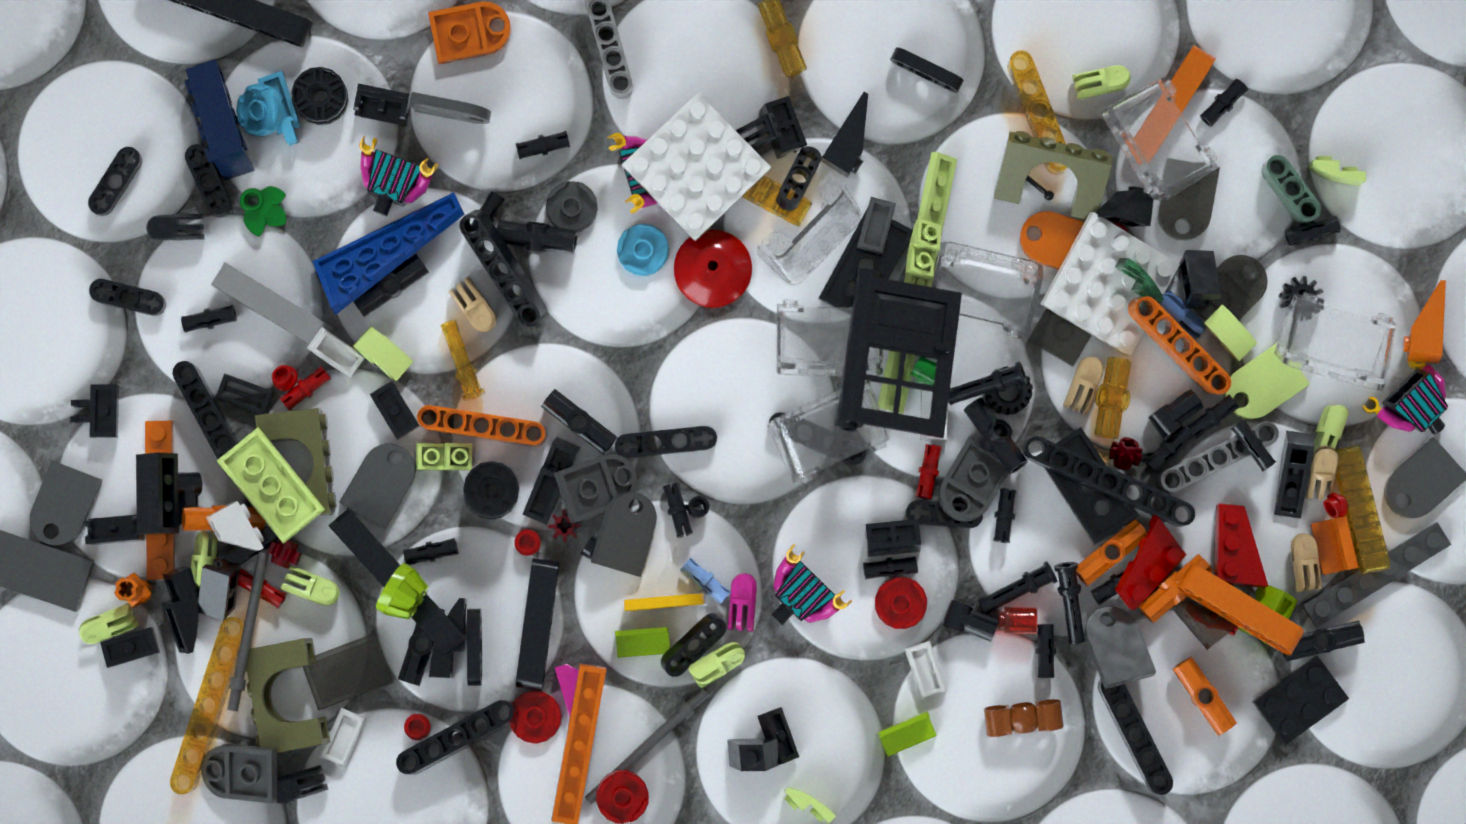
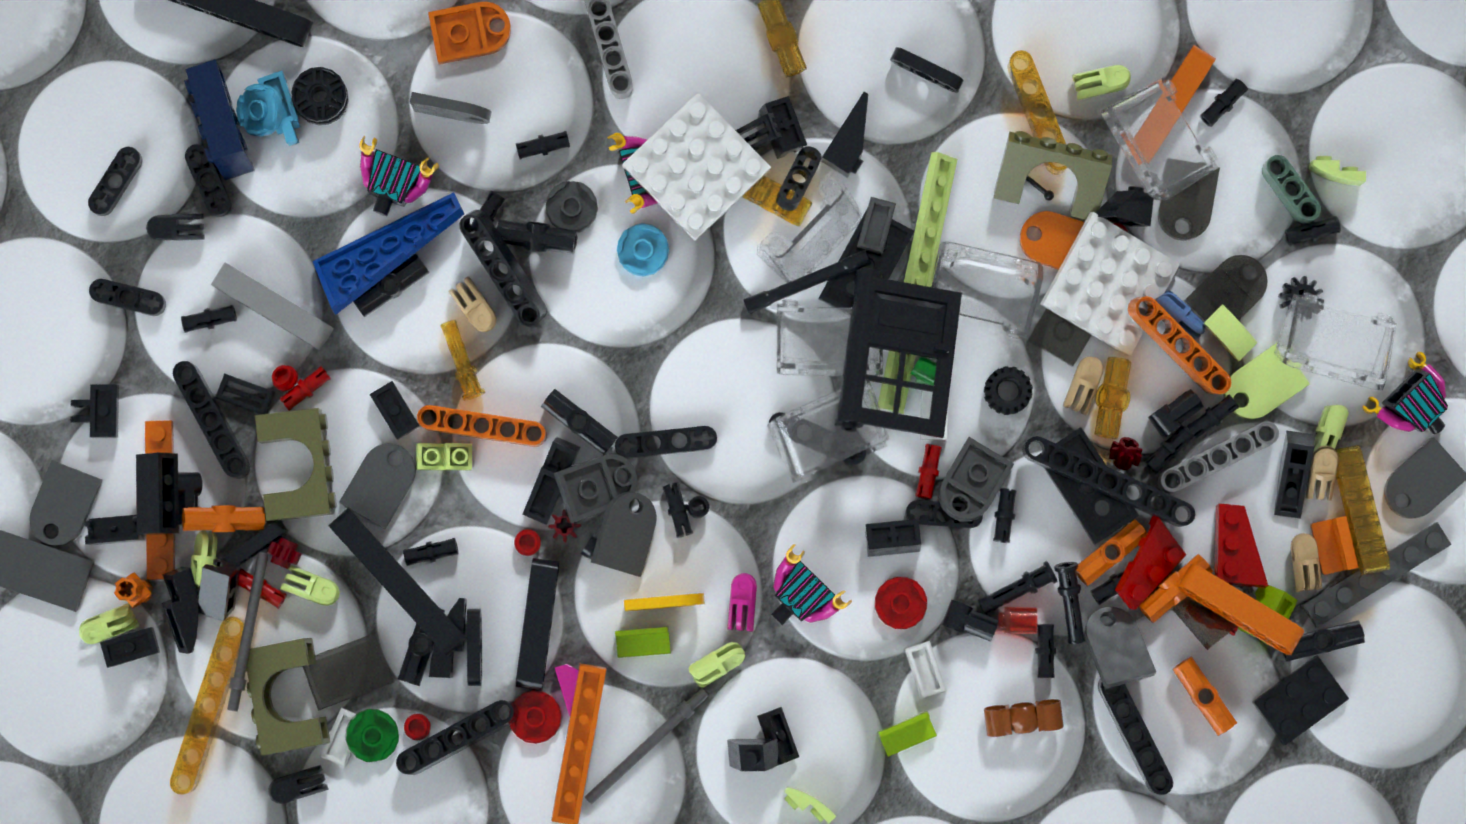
dark grey tile [201,744,277,803] -> none
white slope [206,501,264,551] -> none
yellowish green tile [217,427,326,543] -> none
green plate [240,186,286,237] -> none
white tile [307,327,365,379] -> none
black hinge [353,83,411,126] -> none
yellowish green slope [353,326,414,381] -> none
lime piece [376,563,429,619] -> none
black wheel [463,461,520,520] -> none
red tile [596,770,649,824] -> none
black beam [661,613,727,677] -> none
red dish [674,229,752,308] -> none
light blue pin [680,558,730,604] -> none
black pin [863,556,918,580] -> none
yellowish green slope [905,219,942,280] -> none
black pin [948,362,1027,405] -> none
black piece [964,397,1028,475] -> none
clear green slope [1115,258,1164,304] -> none
black hinge [1179,250,1221,309] -> none
black pin [1231,419,1276,472] -> none
red plate [1323,492,1348,518] -> none
orange slope [1403,280,1446,364] -> none
none -> green tile [345,709,399,762]
none -> black piece [744,250,871,314]

